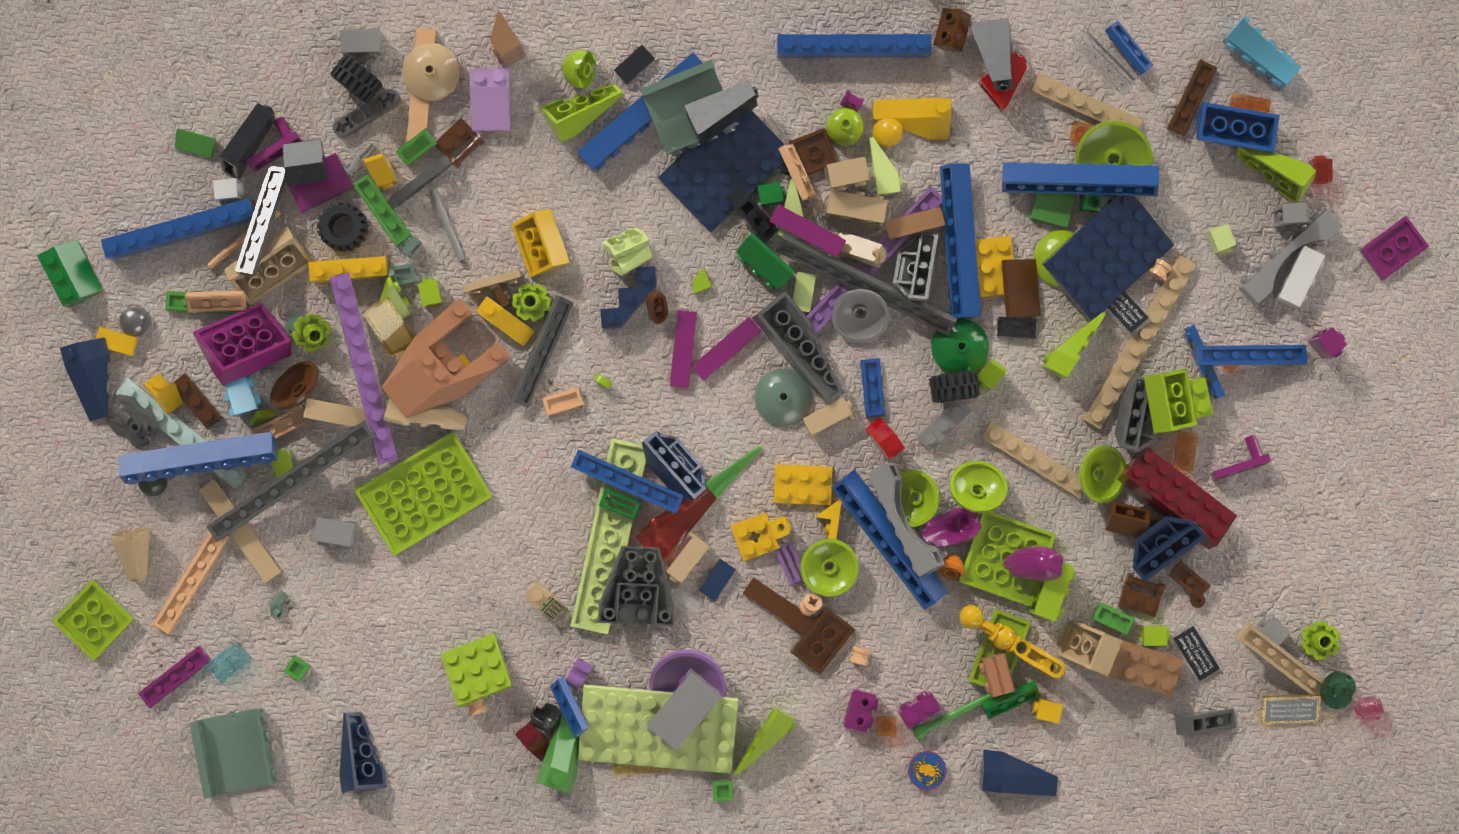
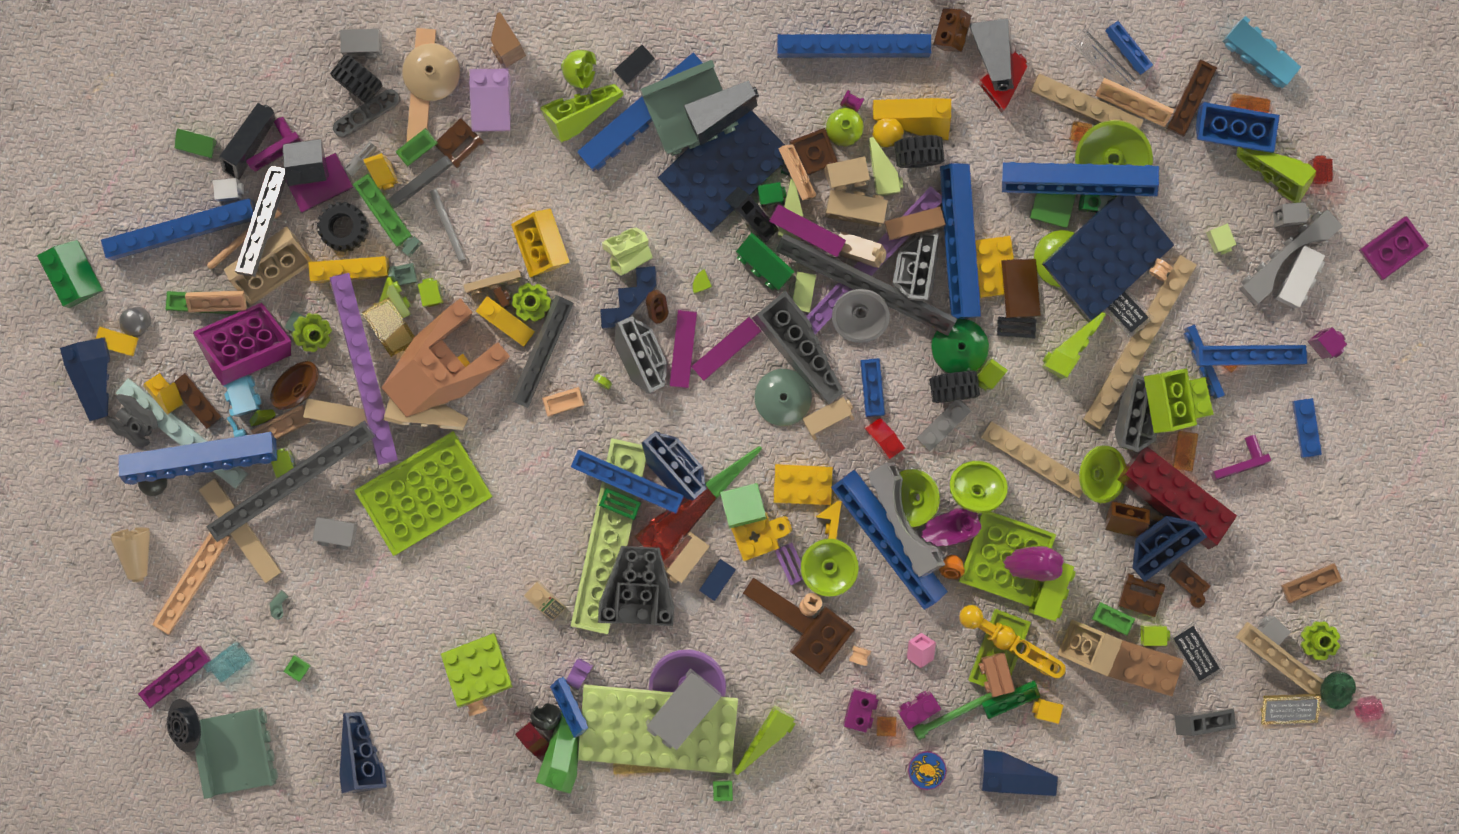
lime plate [52,579,135,661] -> none
none -> black wheel [166,699,201,752]
none -> medium azure hand [227,416,247,437]
none -> dark grey wedge [615,316,668,394]
none -> tile [720,483,767,529]
none -> black tyre [894,135,945,168]
none -> bright pink panel [907,633,936,668]
none -> light nougat tile [1095,78,1174,127]
none -> medium nougat tile [1280,563,1342,604]
none -> blue plate [1292,398,1322,458]

